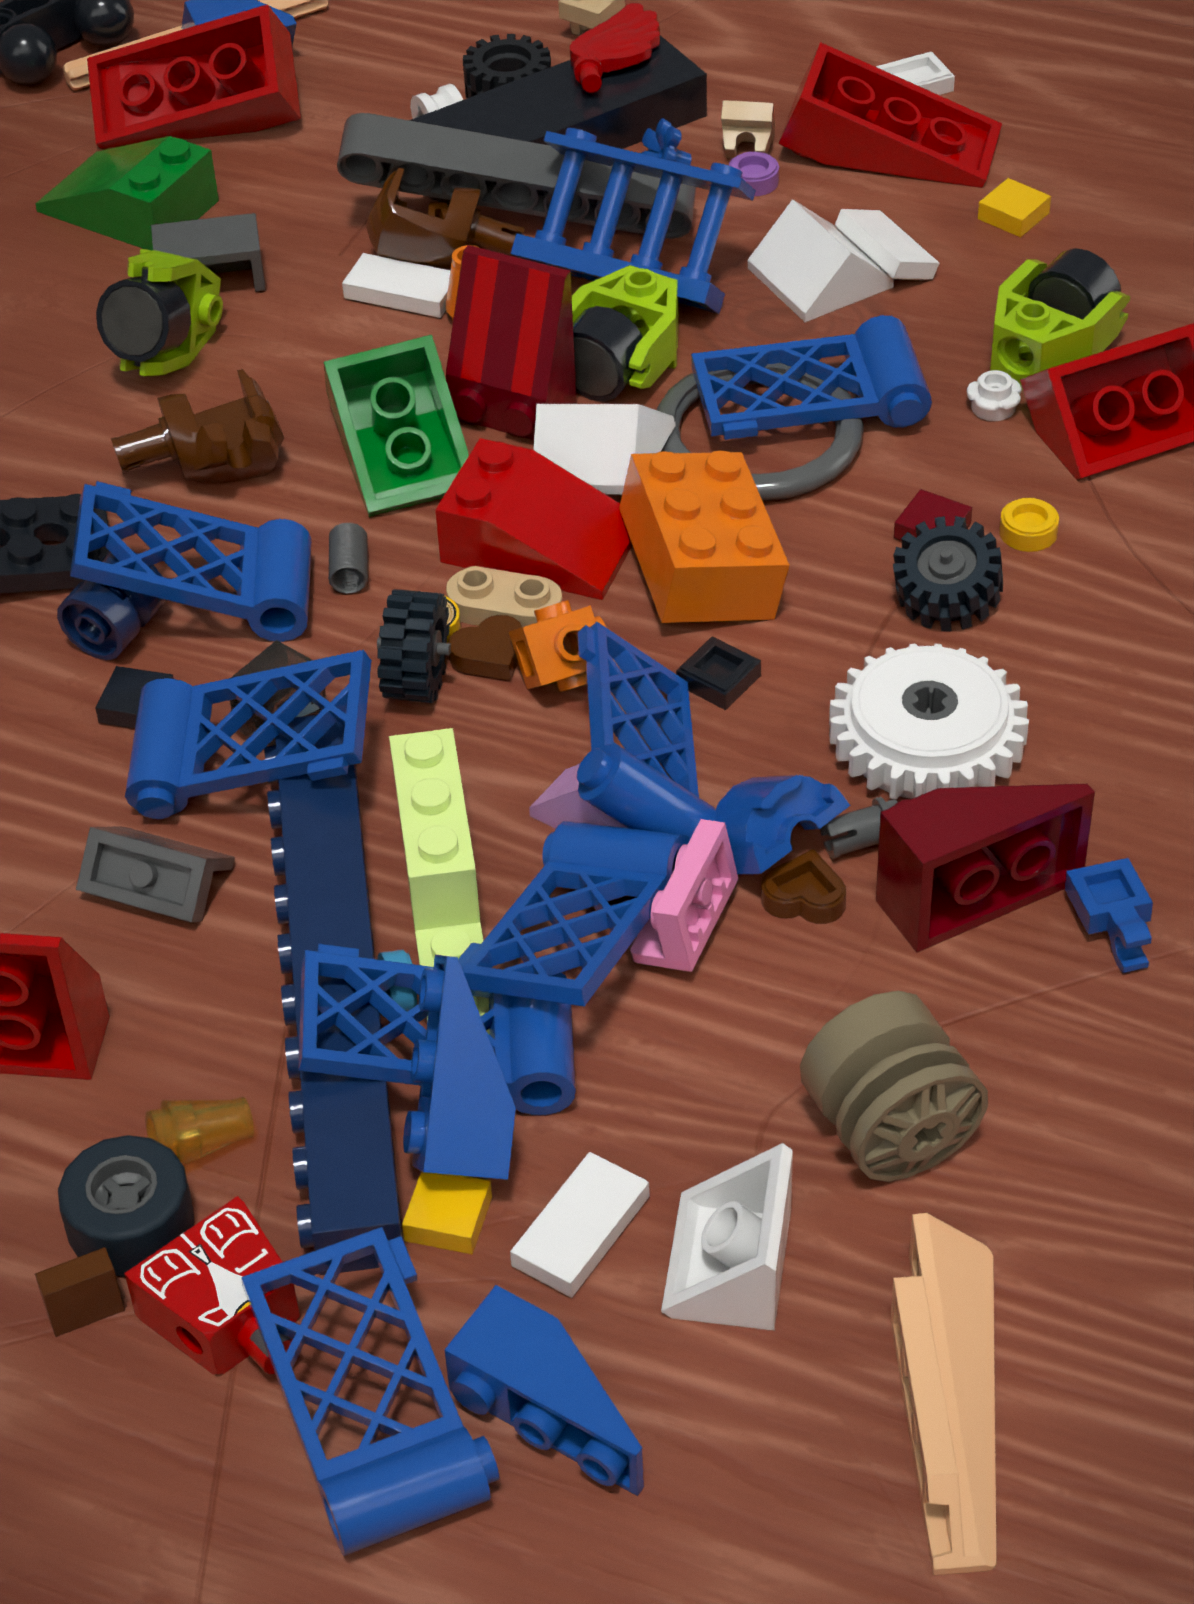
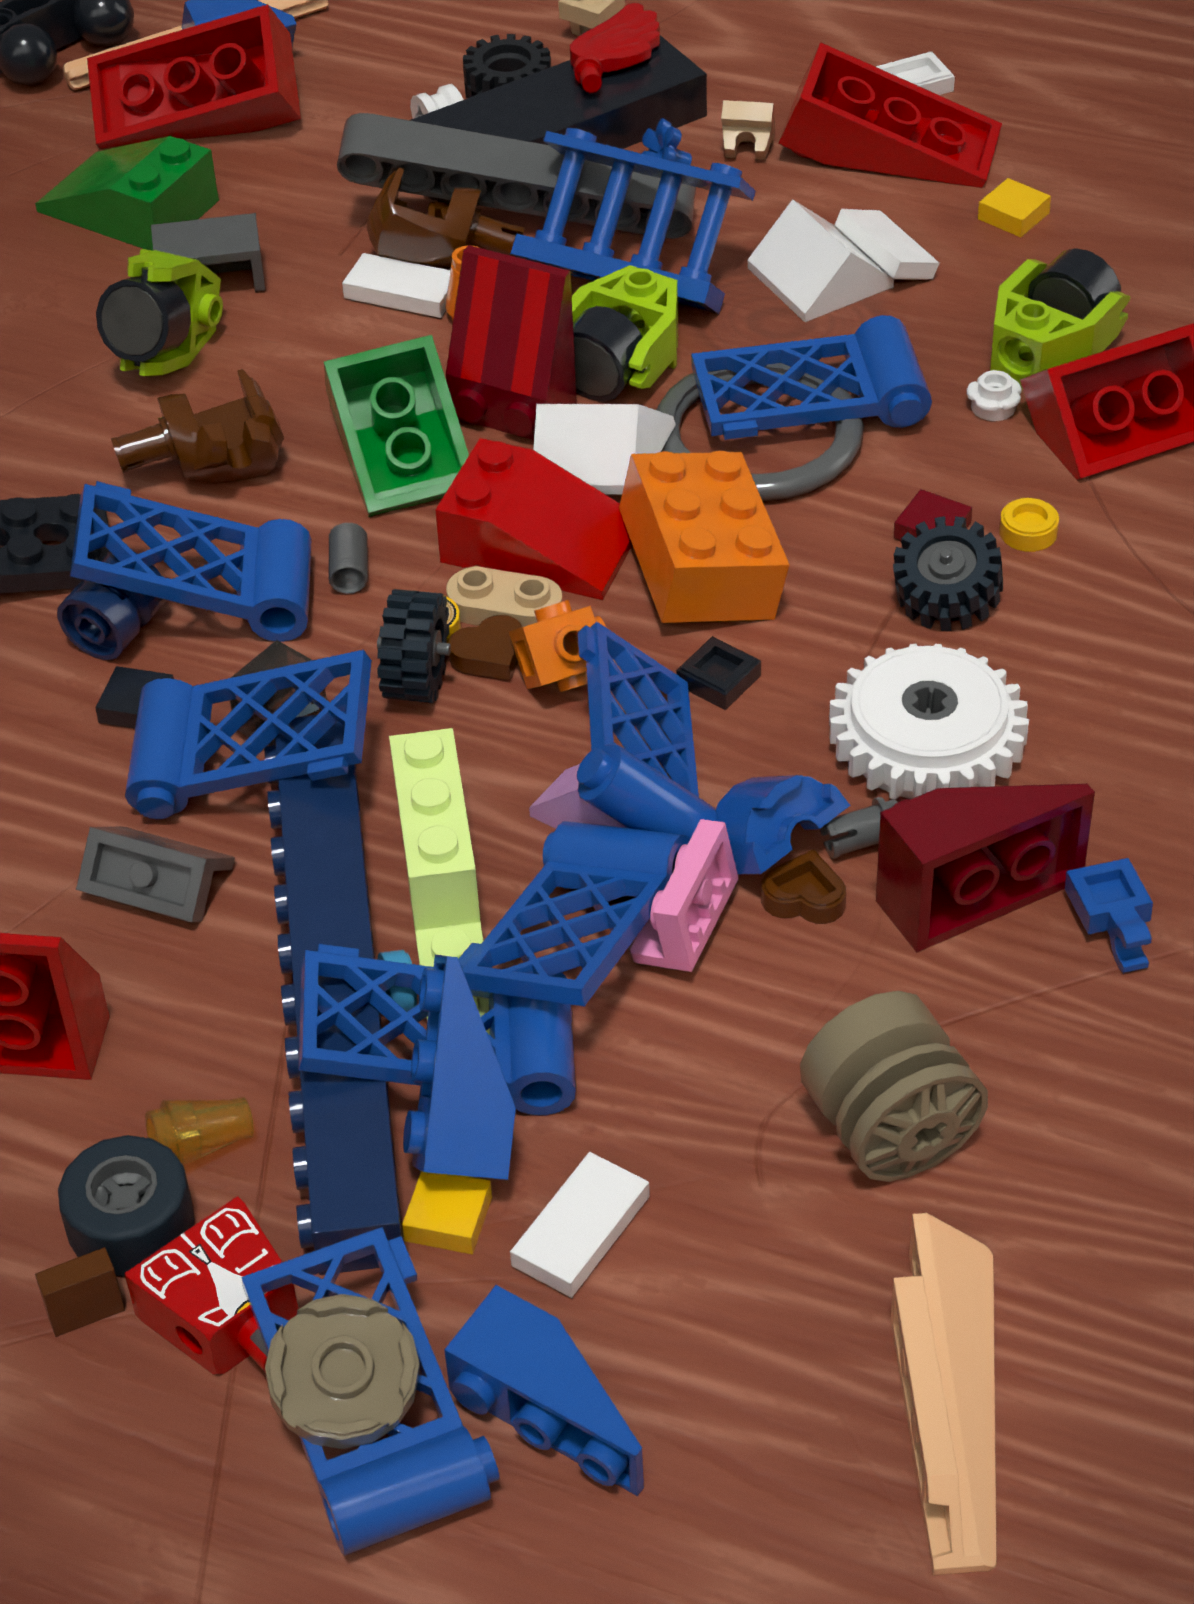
white slope [661,1143,793,1331] -> none
medium lavender tile [728,151,779,197] -> none
none -> dark tan tile [265,1294,419,1449]

